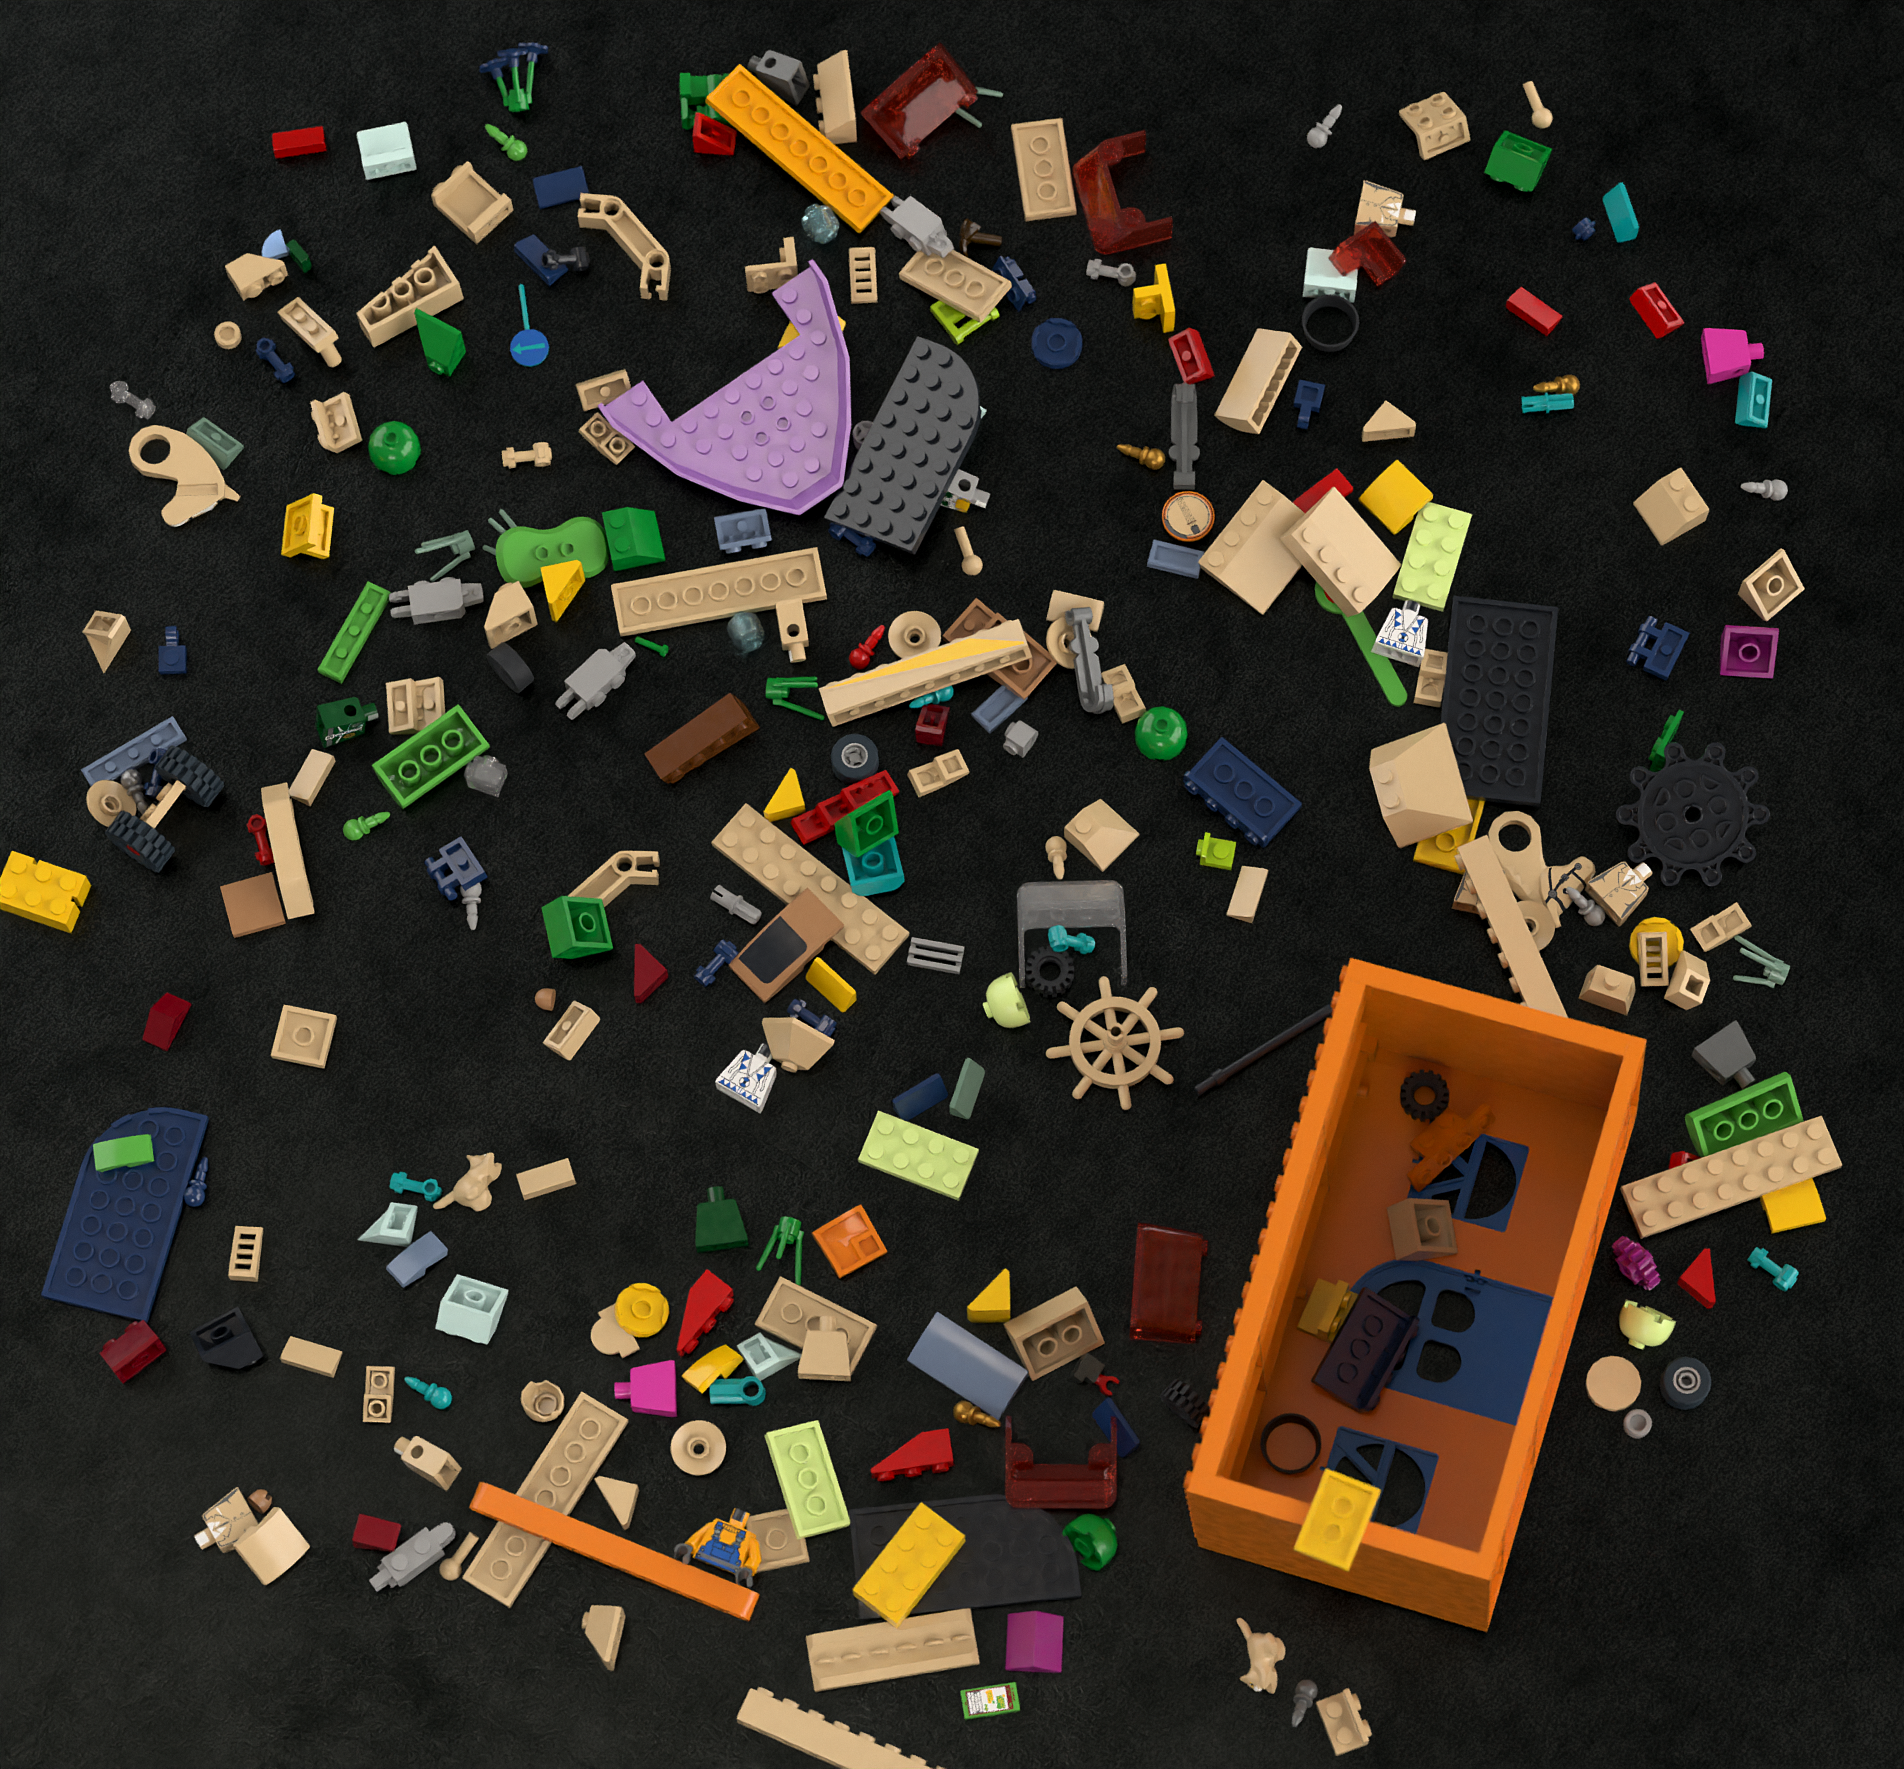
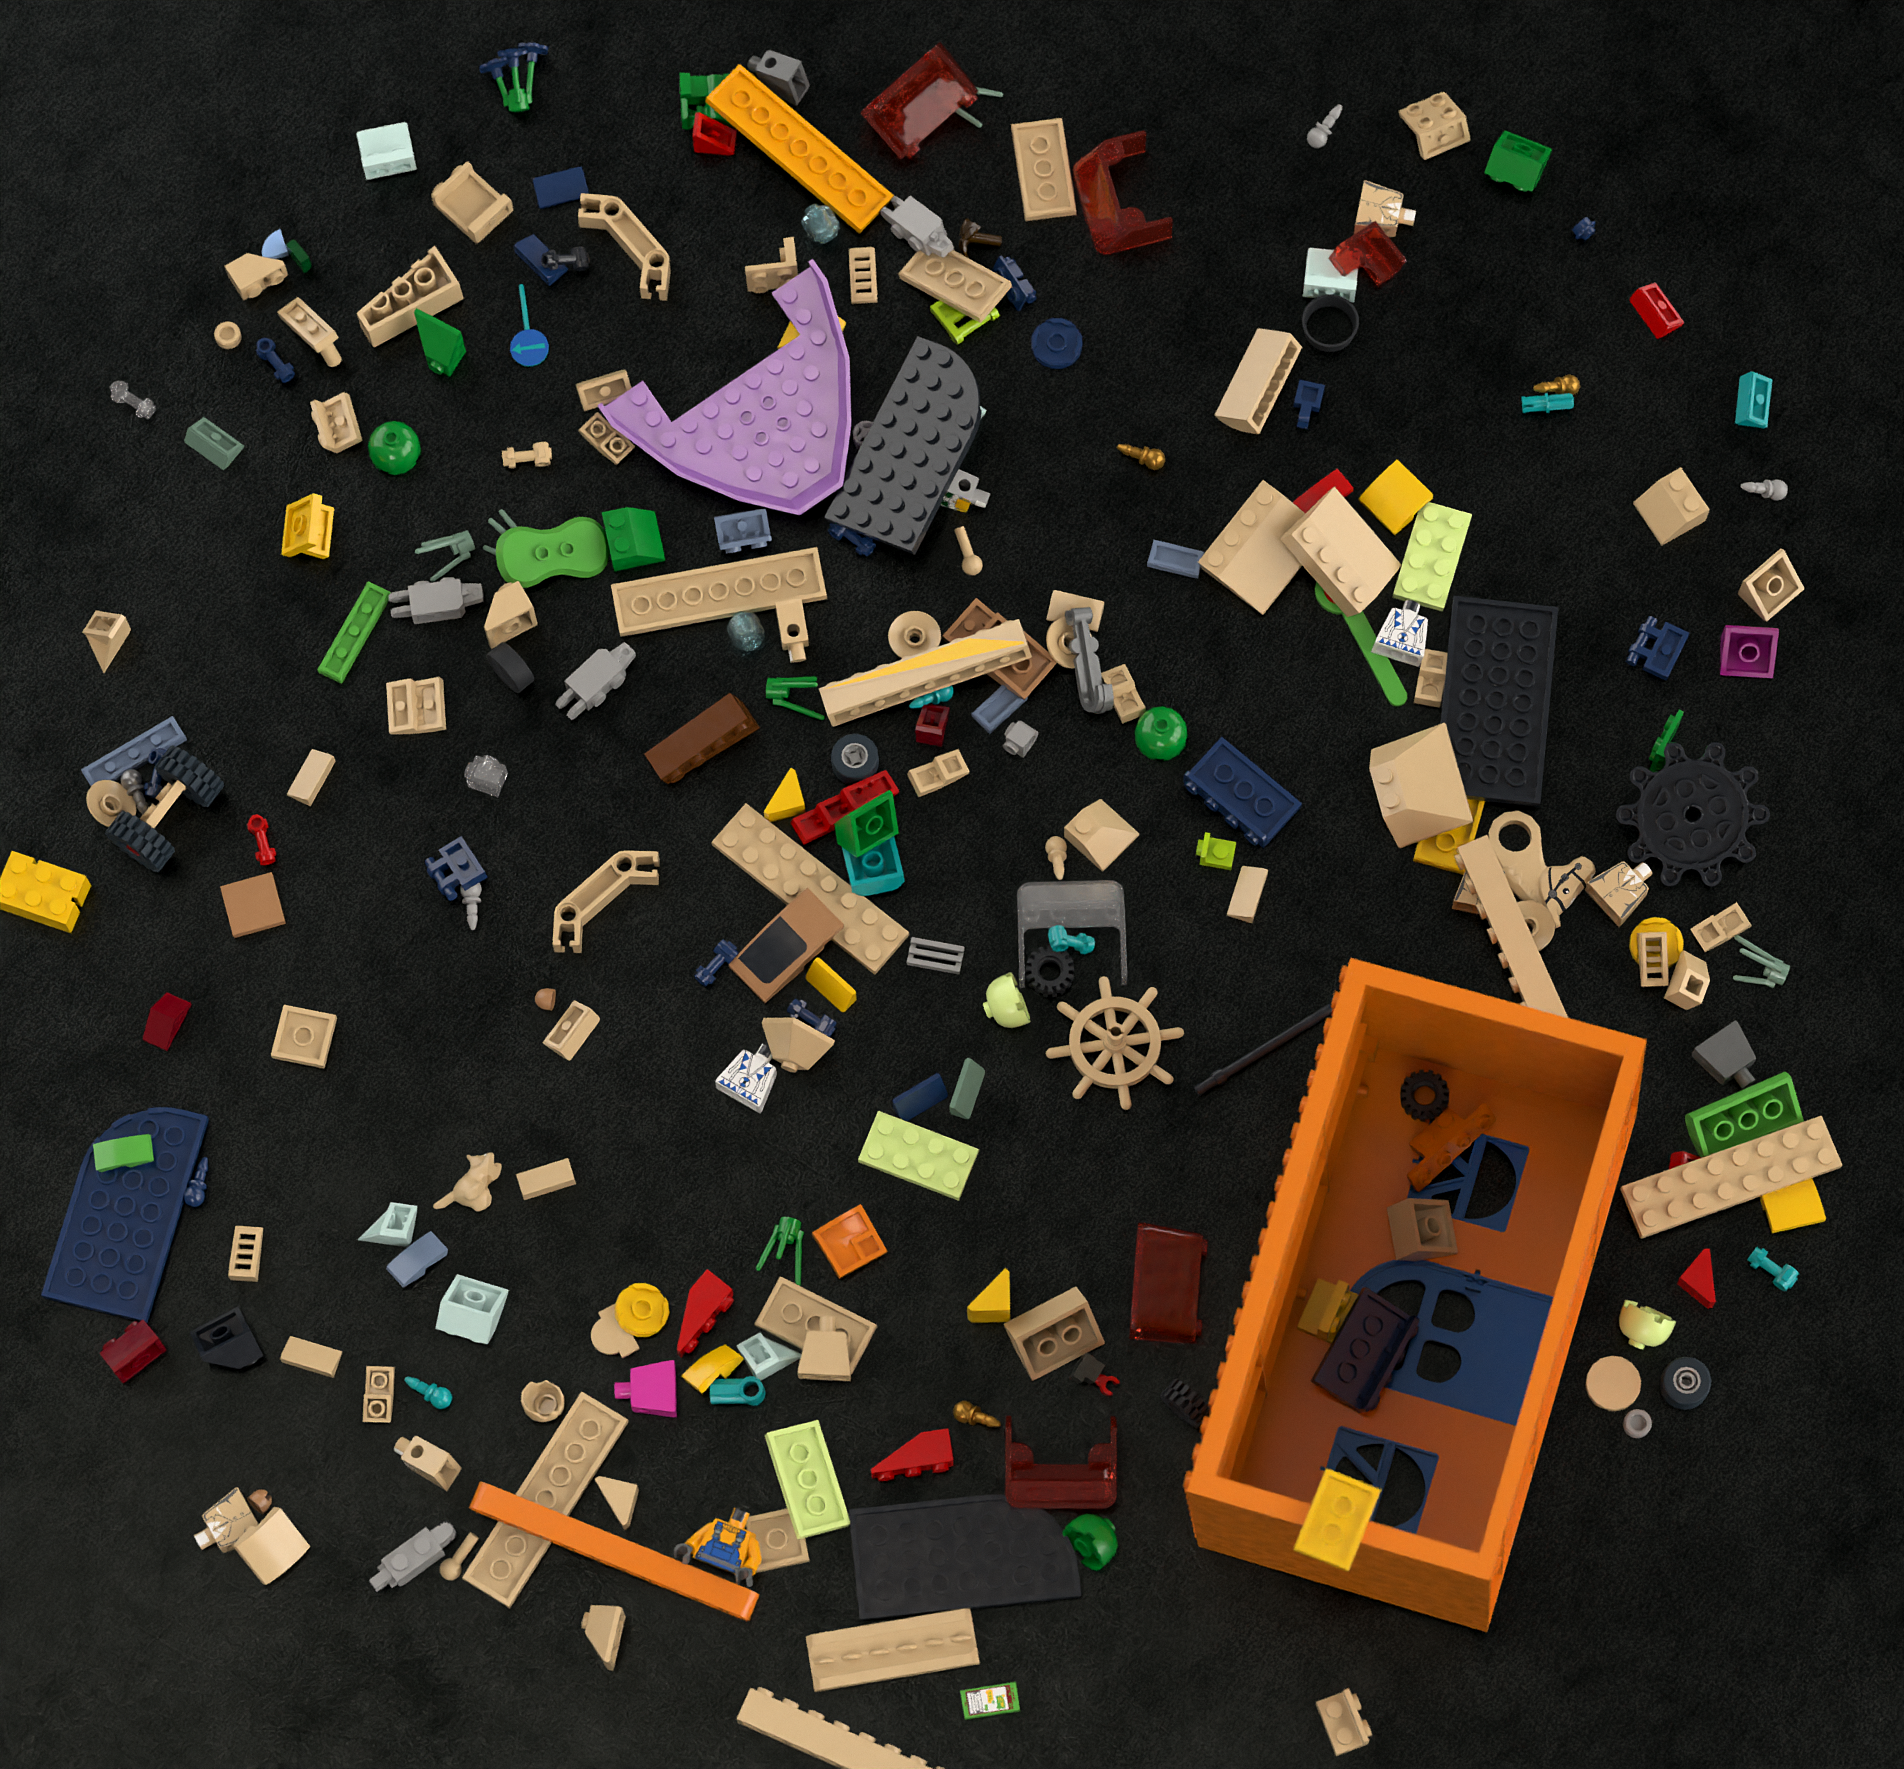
tan animal [129,425,240,527] -> none
dark blue plate [159,626,186,674] -> none
tan piece [261,783,314,919] -> none
red slope [272,126,326,158] -> none
dark green torso [315,697,378,748] -> none
bright green bar [343,812,390,840] -> none
dark red slope [352,1514,401,1552] -> none
bright green brick [372,704,490,809] -> none
teal bar [390,1172,442,1202] -> none
bright green bar [485,124,527,161] -> none
yellow slope [540,560,585,622] -> none
green slope [541,896,613,959] -> none
dark red slope [634,944,668,1003] -> none
green piece [635,636,668,657] -> none
tan dish [671,1420,726,1475] -> none
dark green torso [695,1186,749,1253] -> none
light grey axle [710,885,762,924] -> none
tan slope [813,50,857,144] -> none
red bar [849,625,885,669] -> none
yellow brick [852,1502,965,1629] -> none
sand blue slope [907,1312,1028,1420] -> none
magenta slope [1006,1611,1063,1673] -> none
light grey bar [1086,259,1136,286] -> none
dark blue slope [1092,1397,1140,1458] -> none
yellow bracket [1133,264,1175,333] -> none
piece [1162,491,1214,542] -> none
red slope [1168,327,1214,384] -> none
dark grey piece [1169,383,1200,490] -> none
tan animal [1237,1618,1285,1694] -> none
black tyre [1260,1413,1321,1474] -> none
dark grey bar [1292,1680,1318,1727] -> none
tan slope [1362,401,1416,442] -> none
red slope [1506,287,1563,336] -> none
tan bar [1523,81,1552,128] -> none
light grey bar [1566,887,1605,926] -> none
tan torso [1579,965,1636,1015] -> none
teal slope [1603,182,1639,242] -> none
magenta gear [1612,1236,1661,1291] -> none
dark pink torso [1701,328,1764,384] -> none

